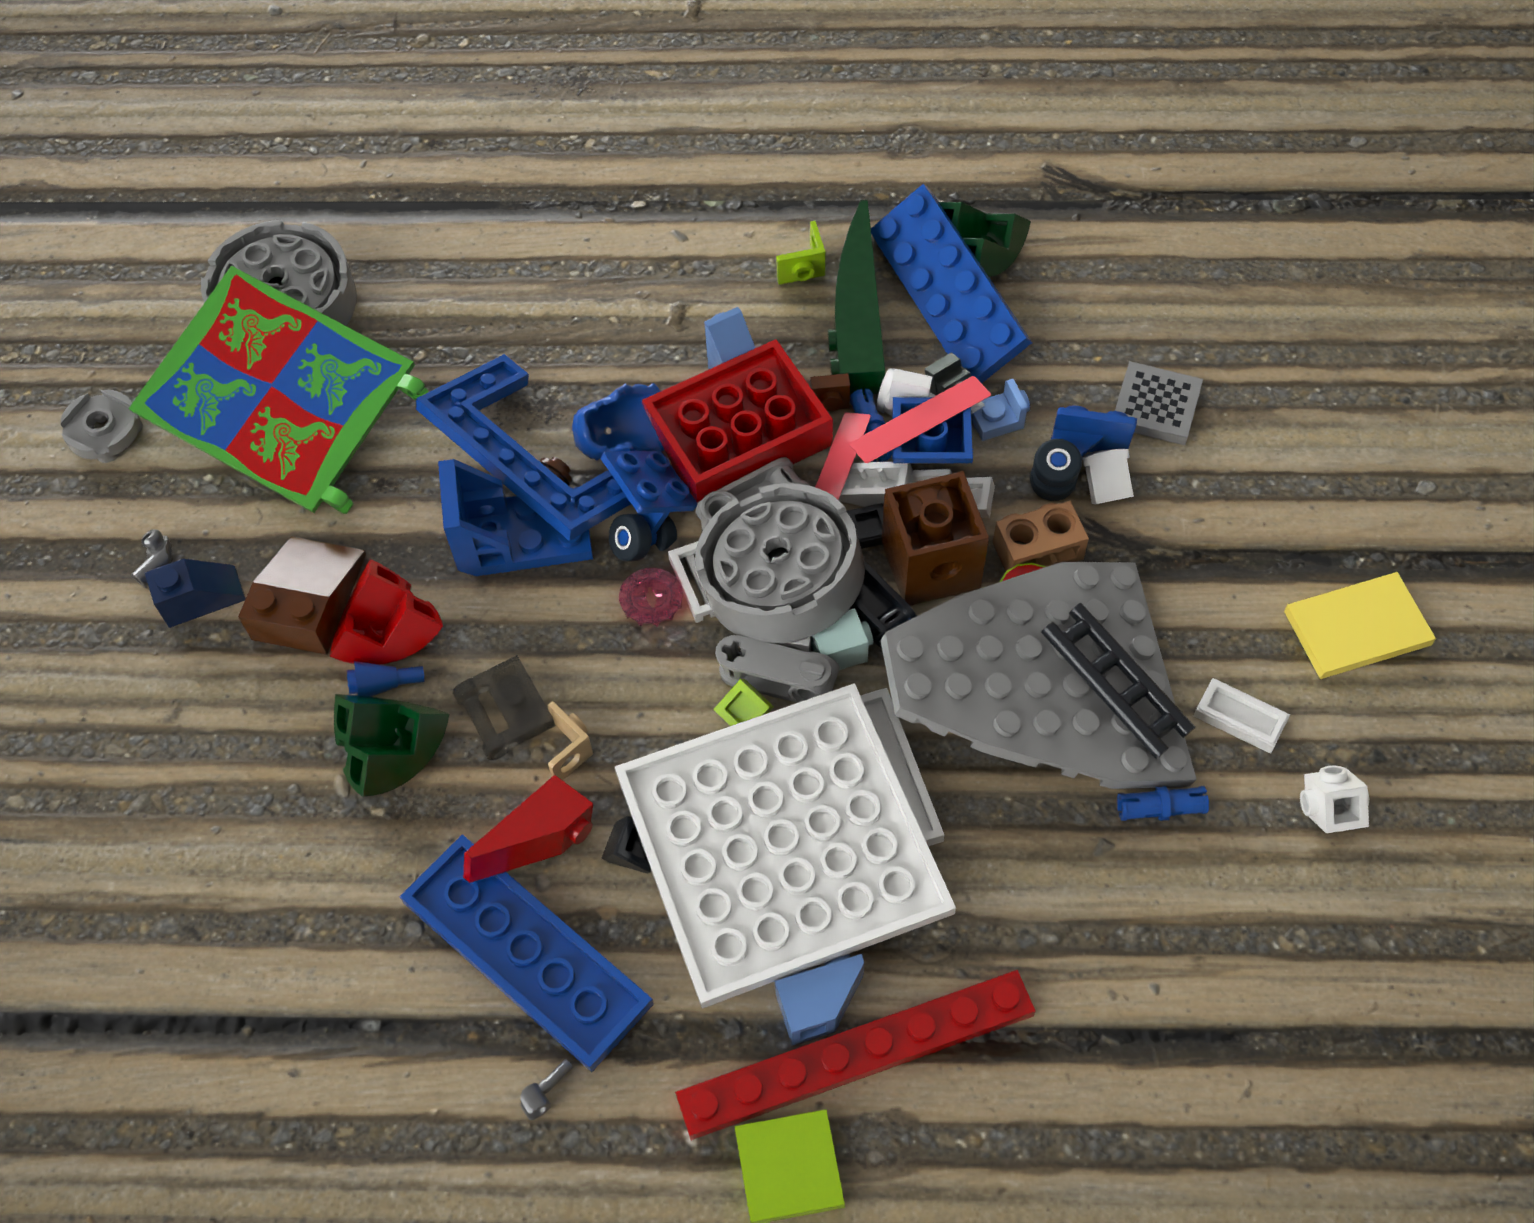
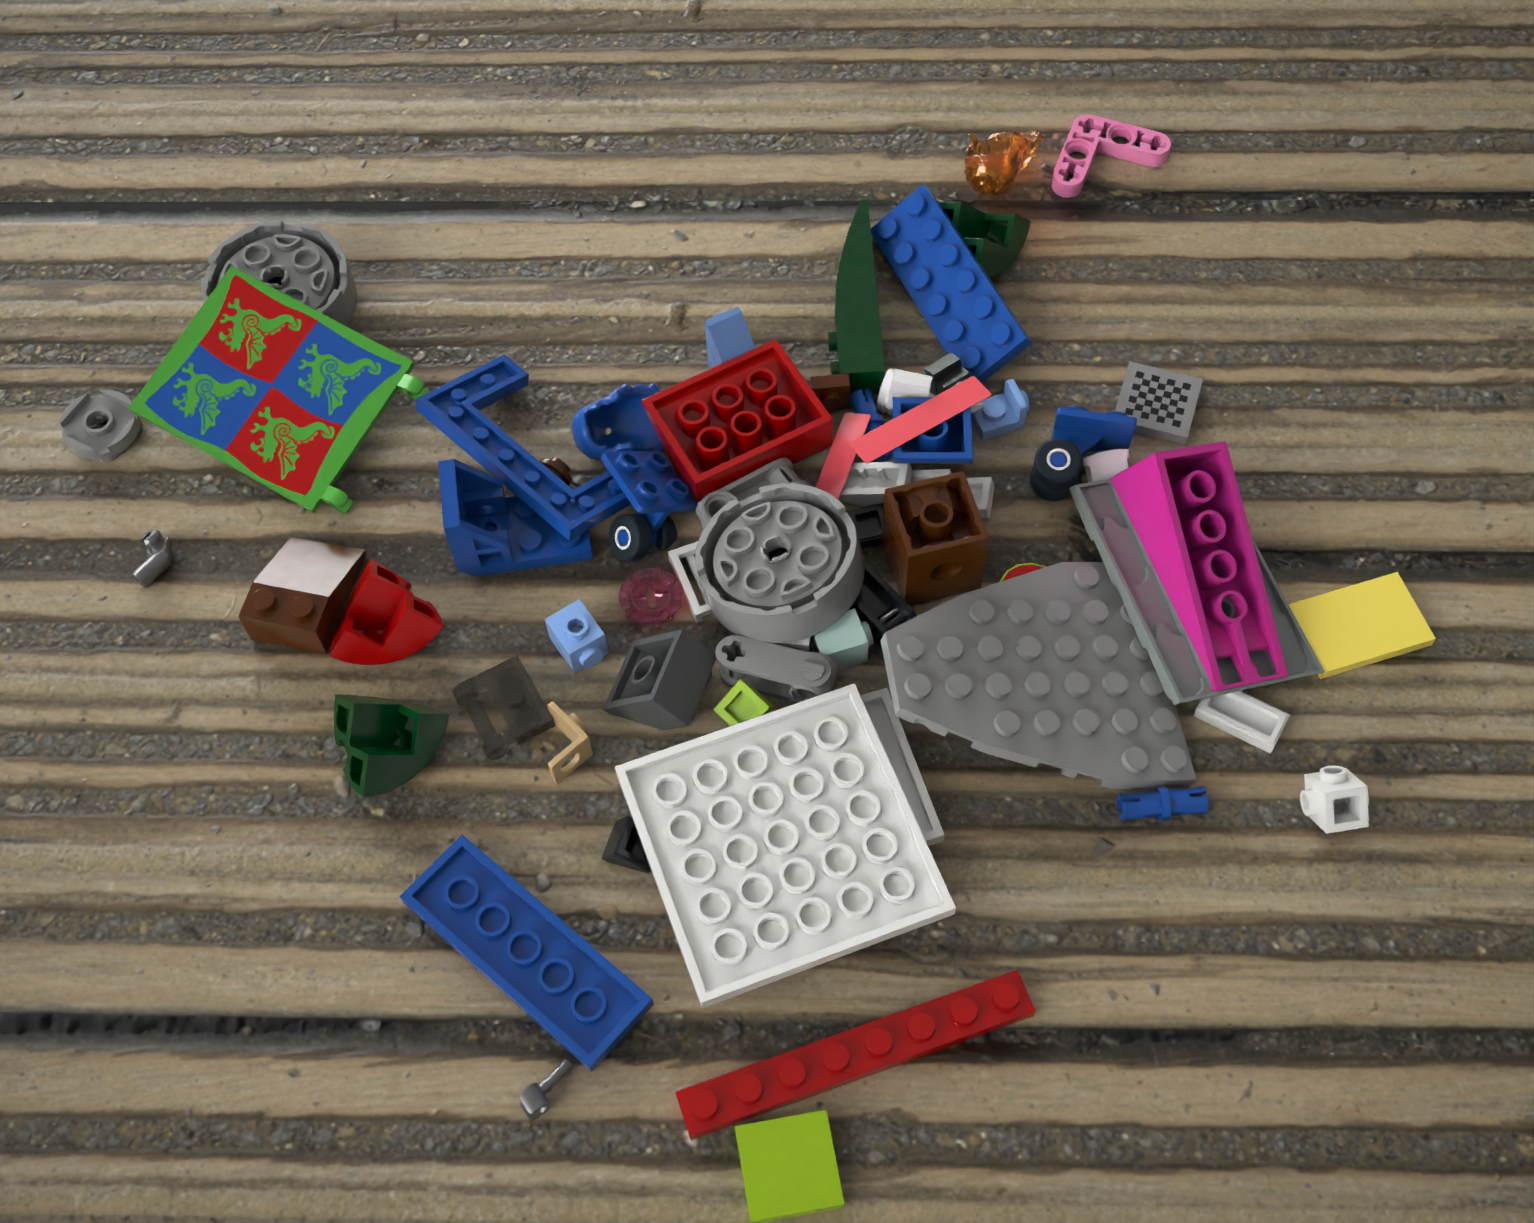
dark blue slope [144,559,246,628] -> none
blue cone [346,661,425,697] -> none
red slope [463,775,593,883] -> none
medium blue slope [775,954,864,1045] -> none
lime bracket [776,221,826,285] -> none
medium nougat brick [993,500,1089,571] -> none
black bar [1041,603,1196,759] -> none
none -> light blue brick [544,599,609,674]
none -> dark grey slope [603,629,716,730]
none -> clear orange piece [963,130,1043,196]
none -> bright pink beam [1051,114,1171,198]
none -> dark pink piece [1069,441,1324,705]

